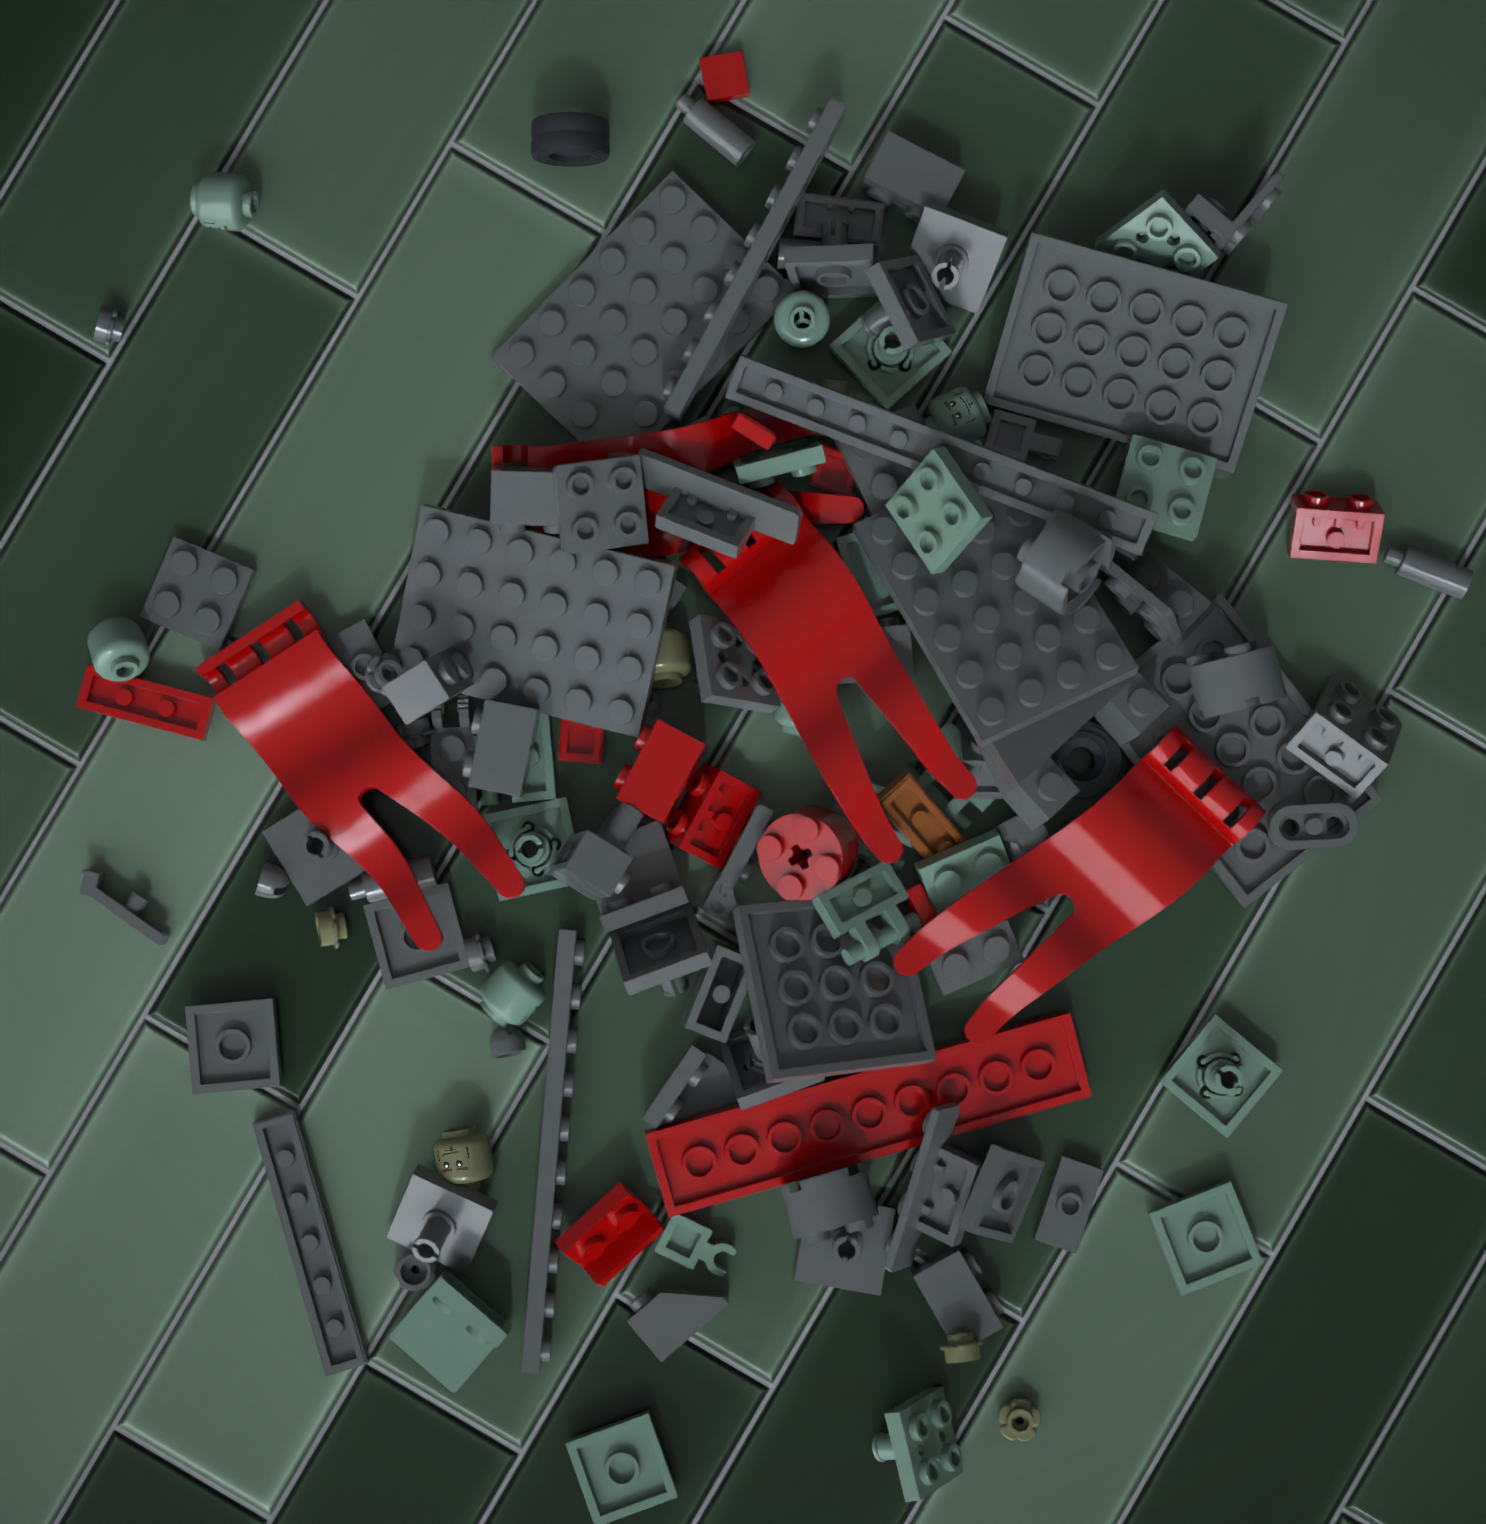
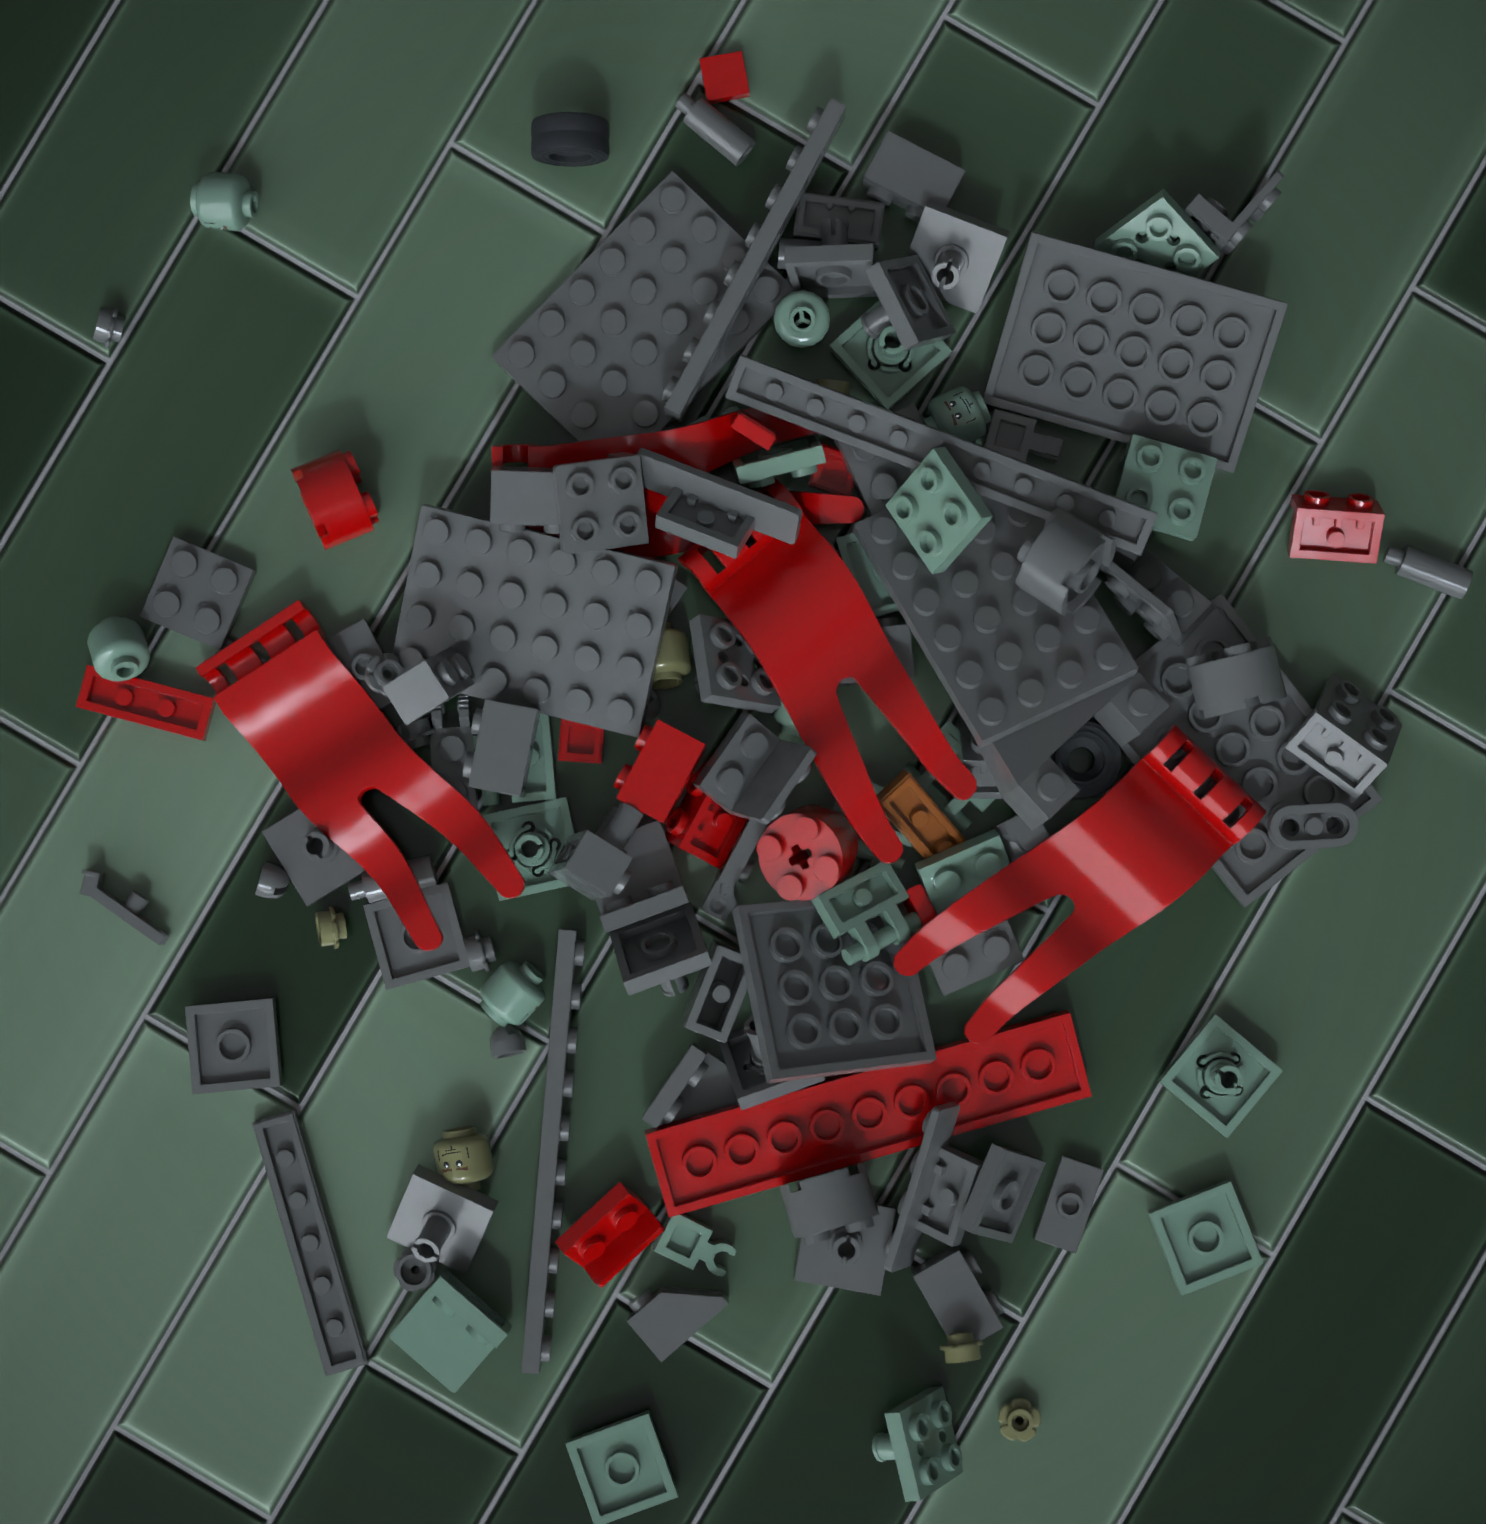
none -> red brick [290,449,379,551]
none -> dark grey bracket [692,712,817,825]

